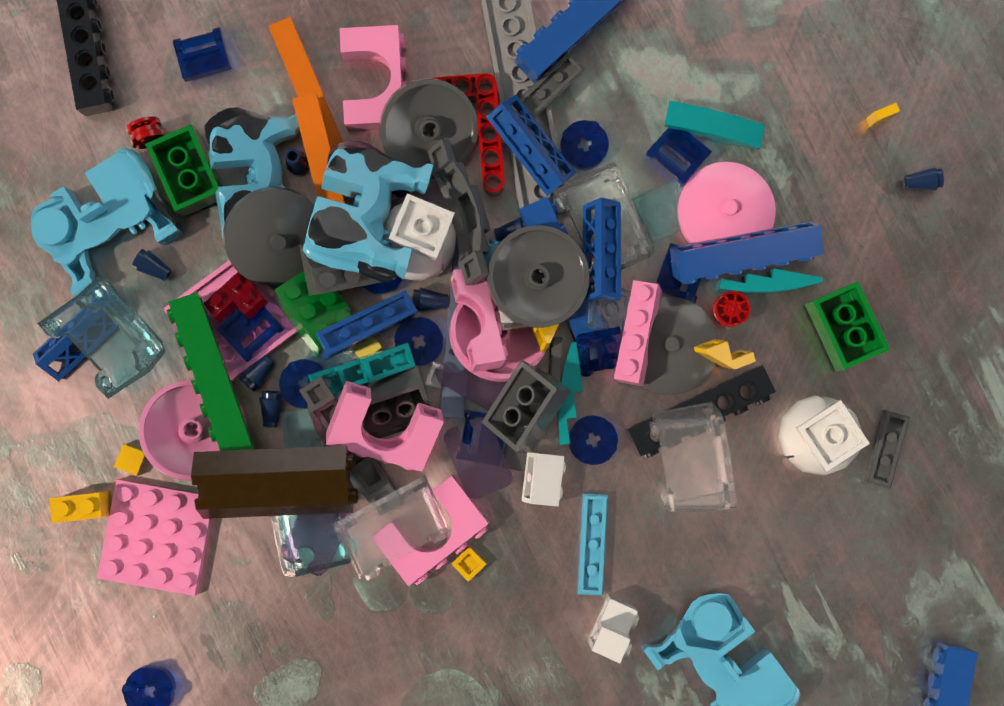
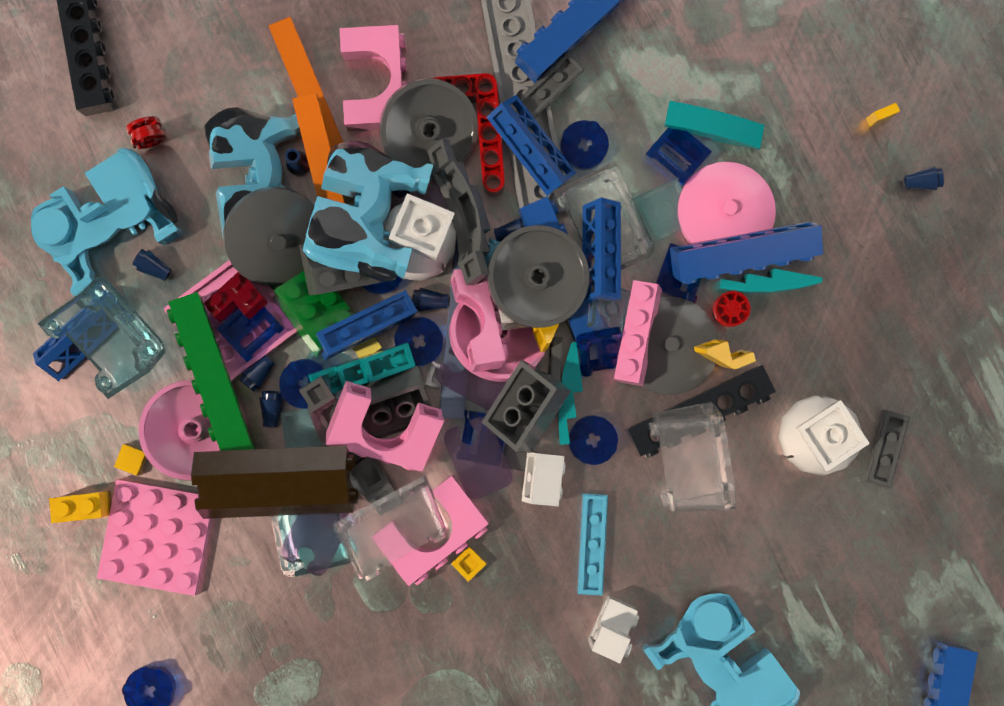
green brick [145,124,223,217] -> none
clear blue plate [173,27,232,82] -> none
green brick [805,281,891,371] -> none

